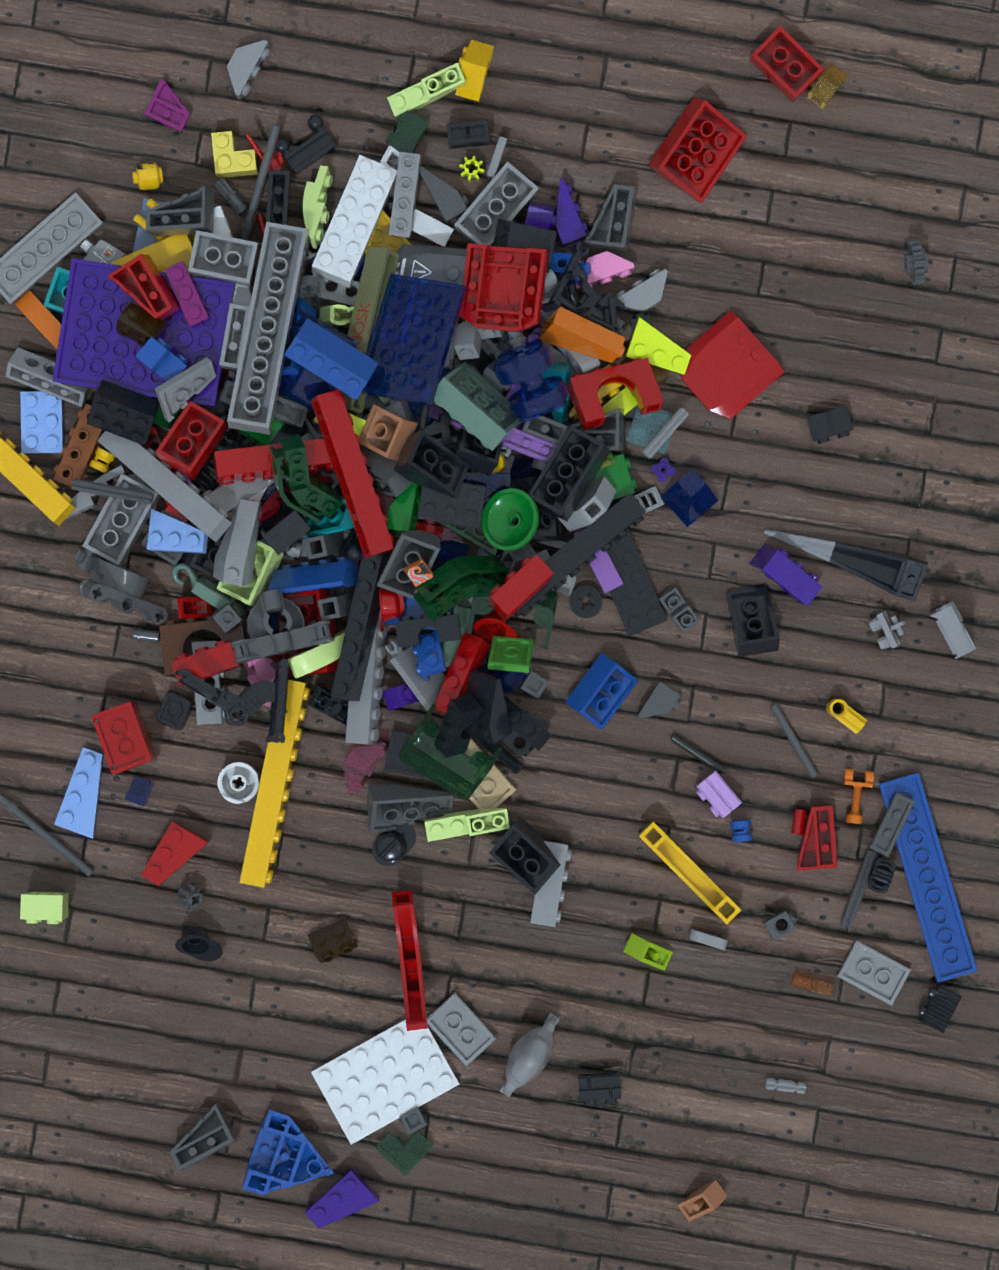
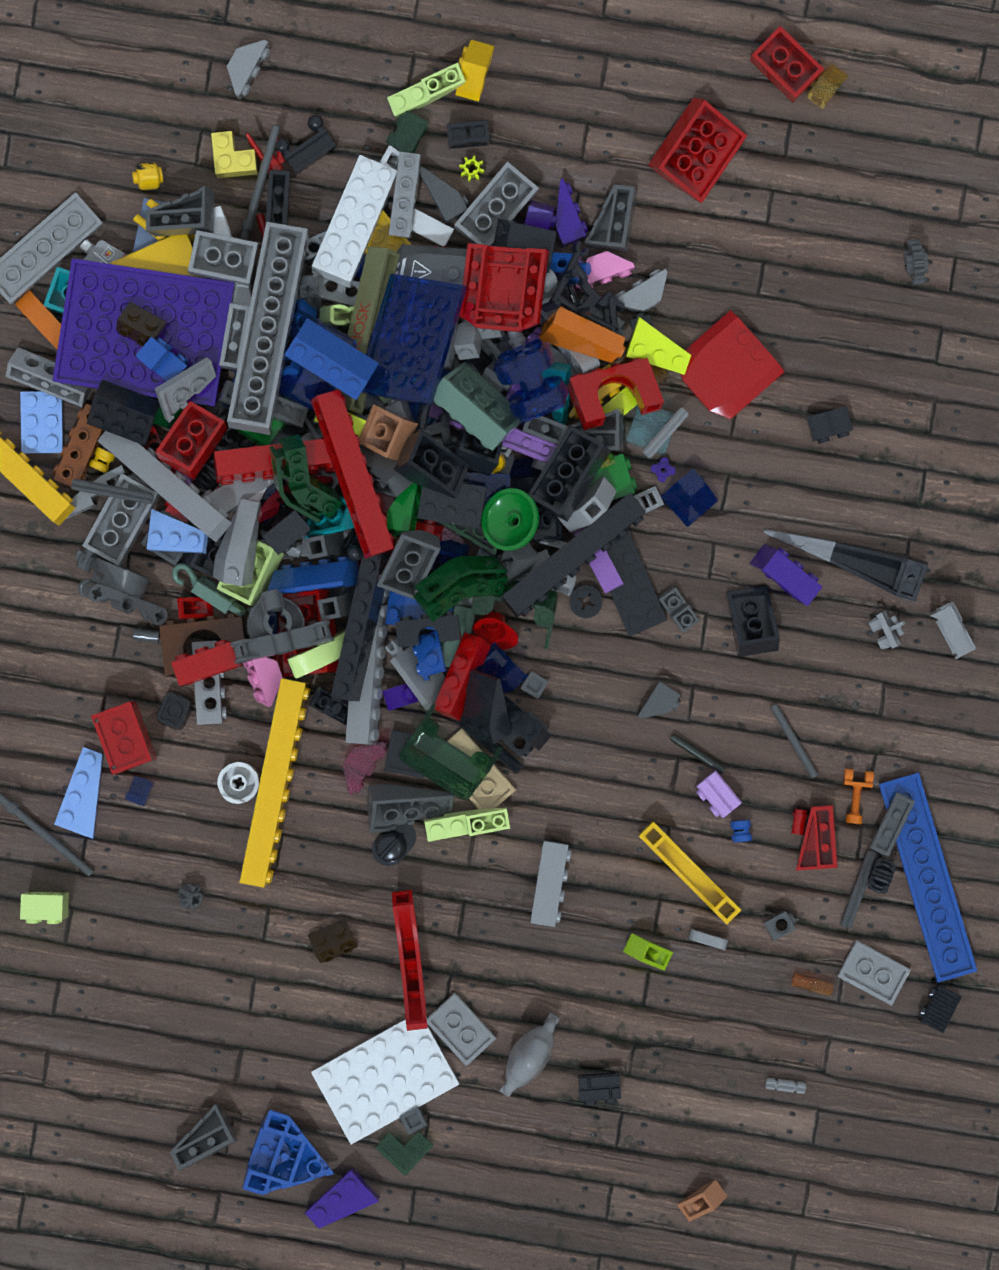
red wedge [107,254,181,320] -> none
red wedge [141,821,210,886] -> none
magenta wing [144,79,191,133] -> none
magenta plate [164,261,210,327] -> none
black piece [175,659,289,743] -> none
black piece [175,926,223,962] -> none
dark grey brick [212,602,242,633] -> none
dark grey axle [214,177,248,216] -> none
yellowish green slope [303,165,333,249] -> none
red piece [379,587,405,632] -> none
tile [404,558,434,587] -> none
black arch [435,694,482,758] -> none
light grey tile [487,136,507,180] -> none
red brick [488,554,554,621] -> none
bright green tile [488,636,534,673] -> none
black slope [489,818,561,894] -> none
blue slope [565,653,638,730] -> none
yellow piece [826,699,867,734] -> none

